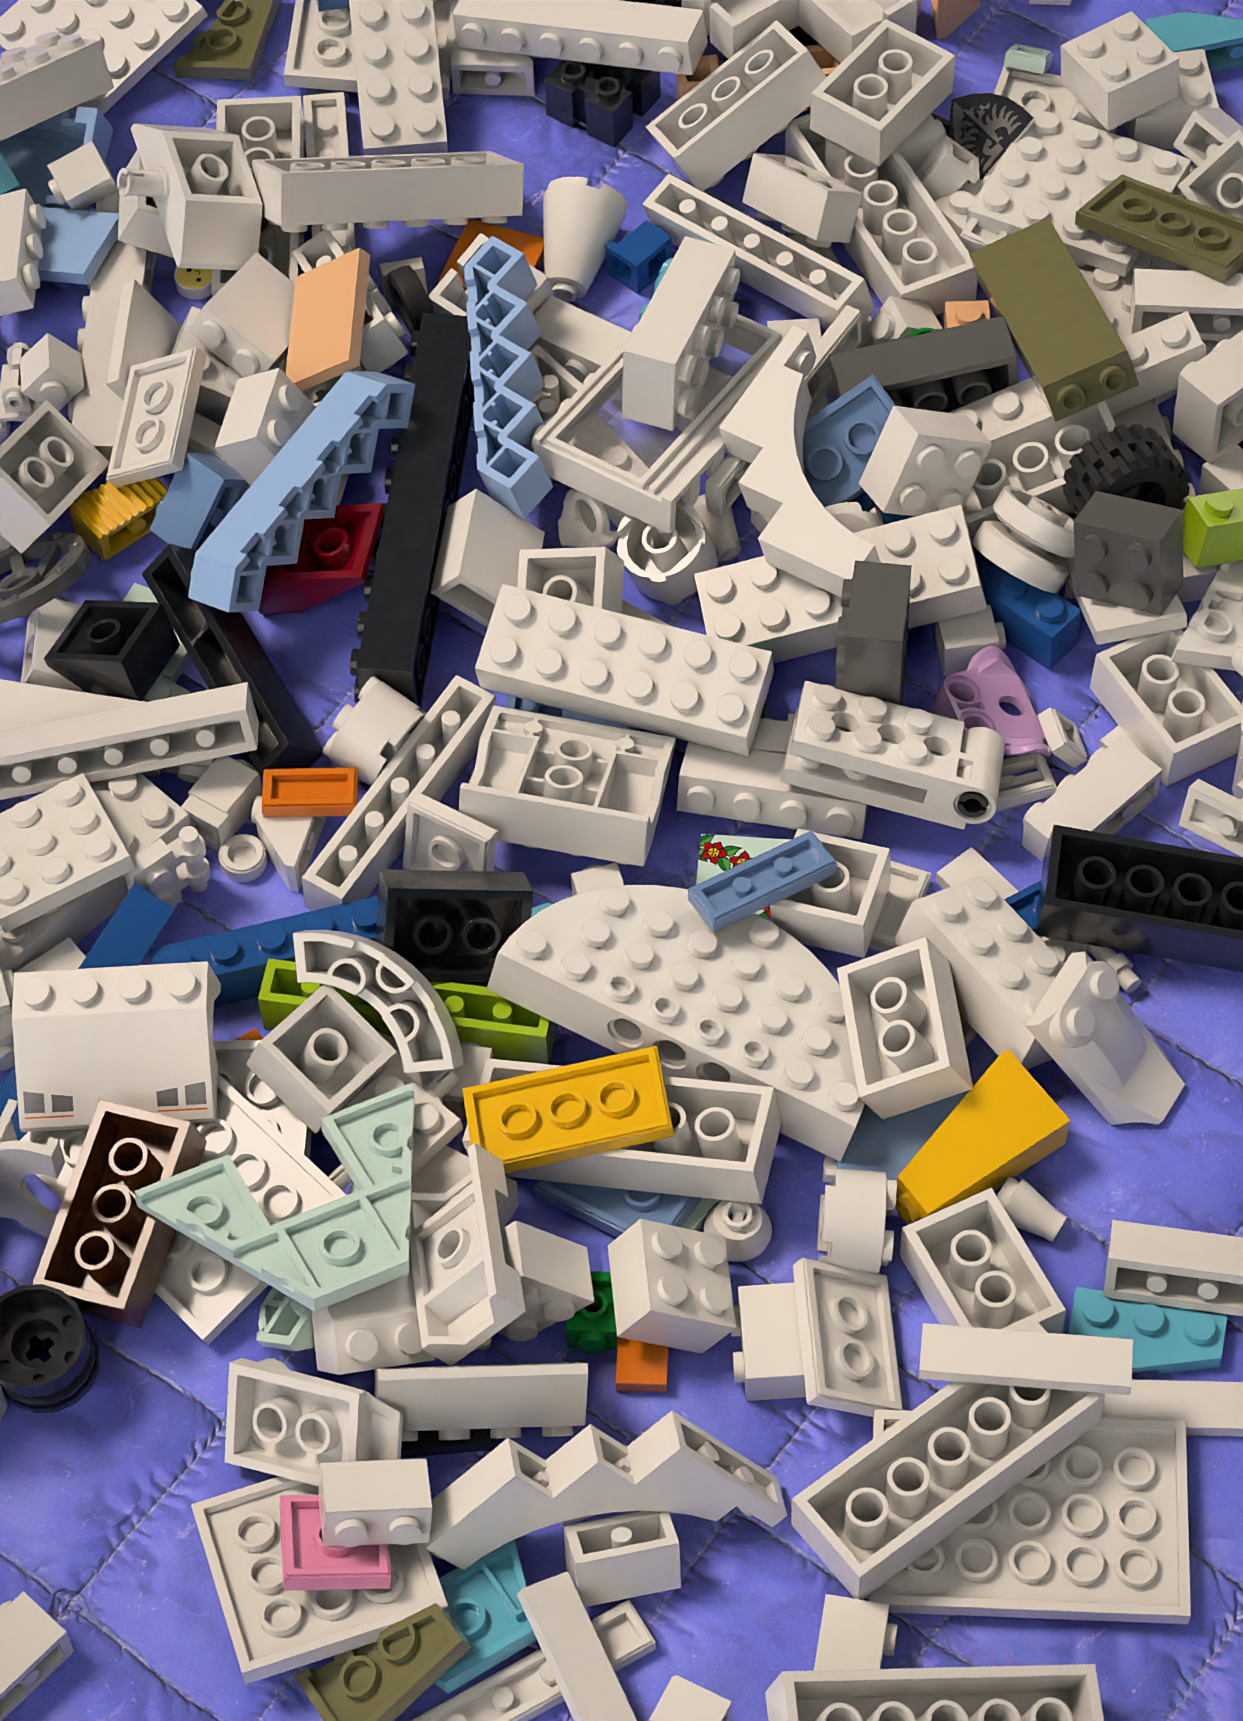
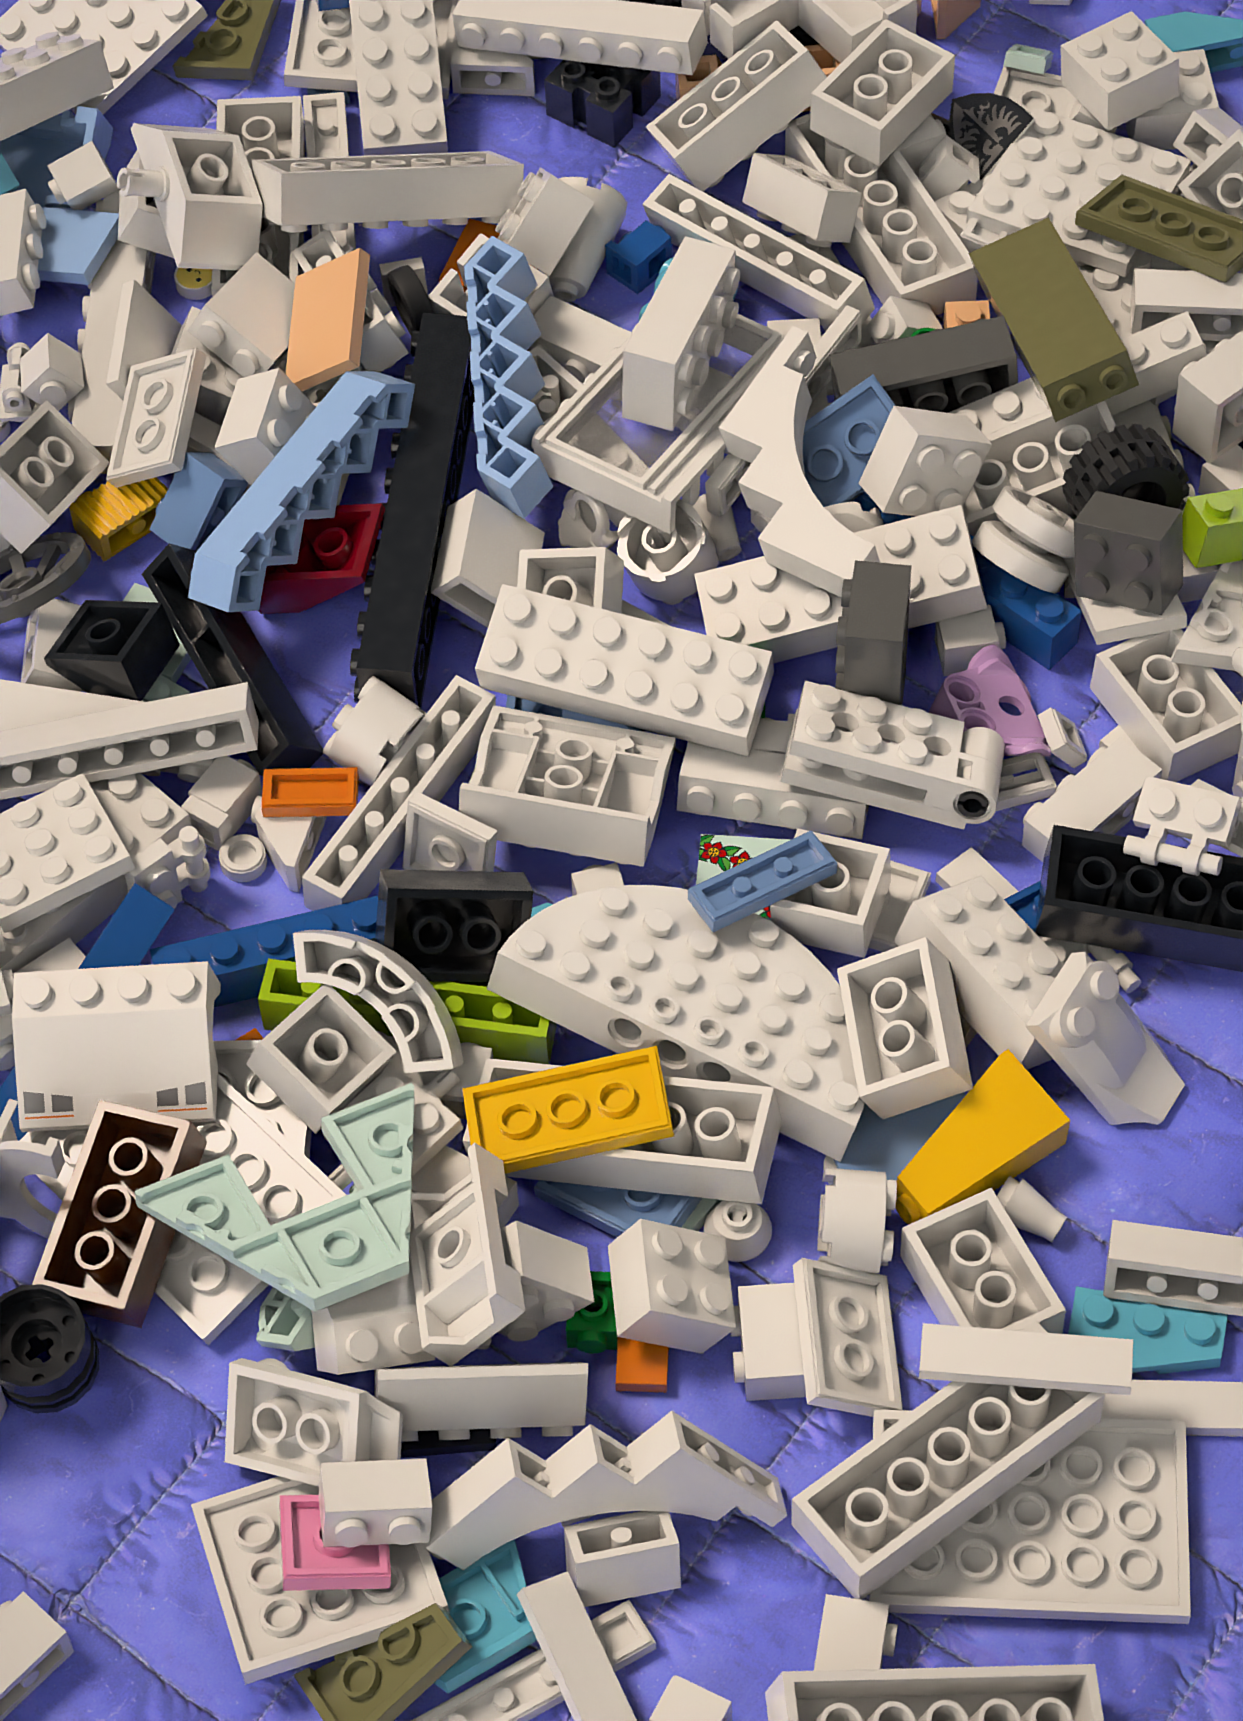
none -> white slope [495,167,595,276]
none -> white plate [1123,776,1242,876]

